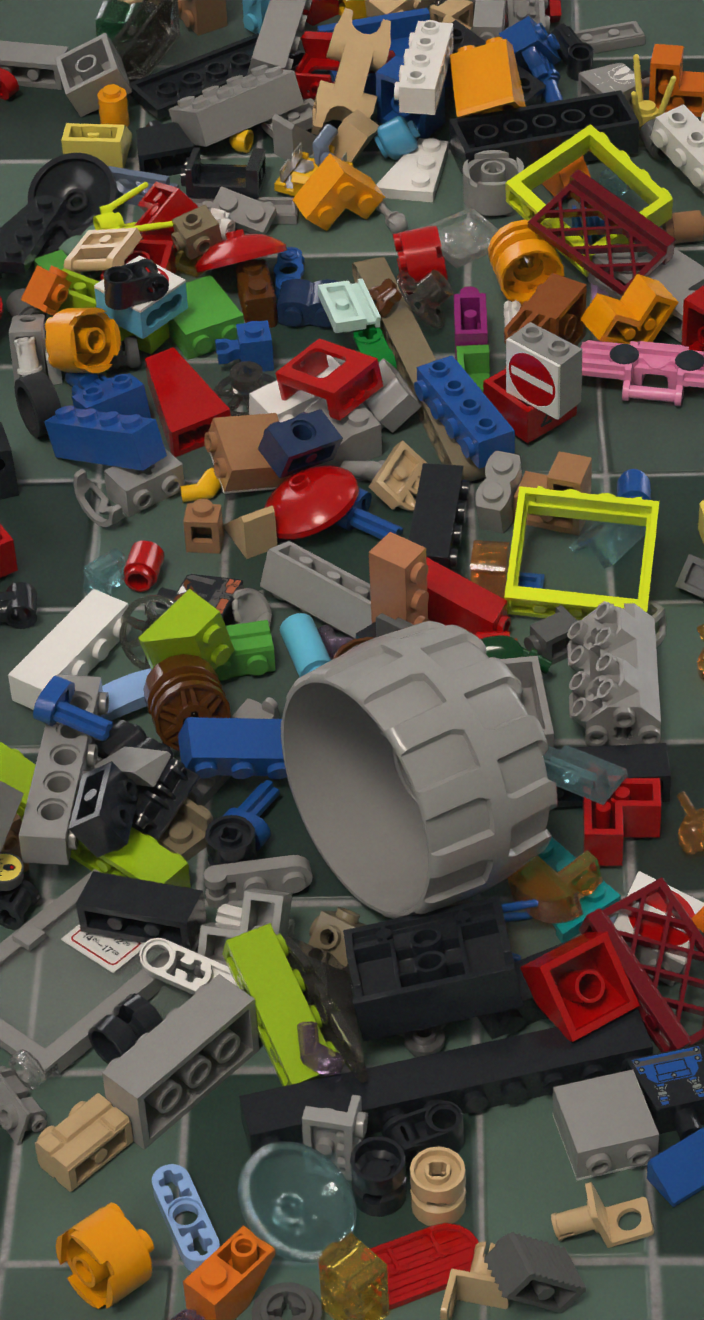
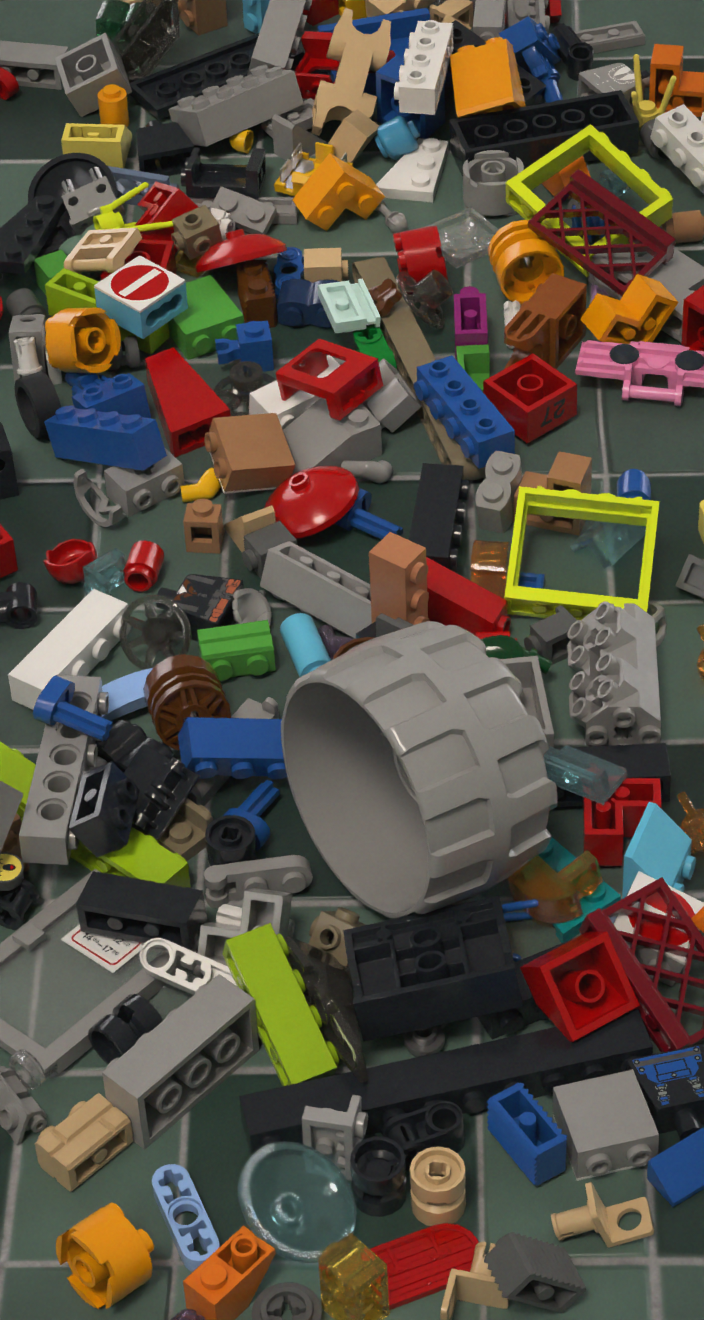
orange brick [21,265,72,316] -> none
light grey slope [94,746,171,787] -> none
black piece [104,259,169,310] -> none
lime slope [138,589,235,670] -> none
dark blue brick [258,409,343,478] -> none
arm [297,1021,344,1076] -> none
sand blue arm [312,124,338,167] -> none
tan plate [369,440,427,511] -> none
piece [506,322,582,420] -> none
none -> red hair [43,539,97,584]
none -> light grey piece [61,167,126,235]
none -> dark grey brick [242,521,297,579]
none -> tan brick [304,248,349,283]
none -> blue brick [487,1083,567,1186]
none -> medium azure slope [622,802,696,899]

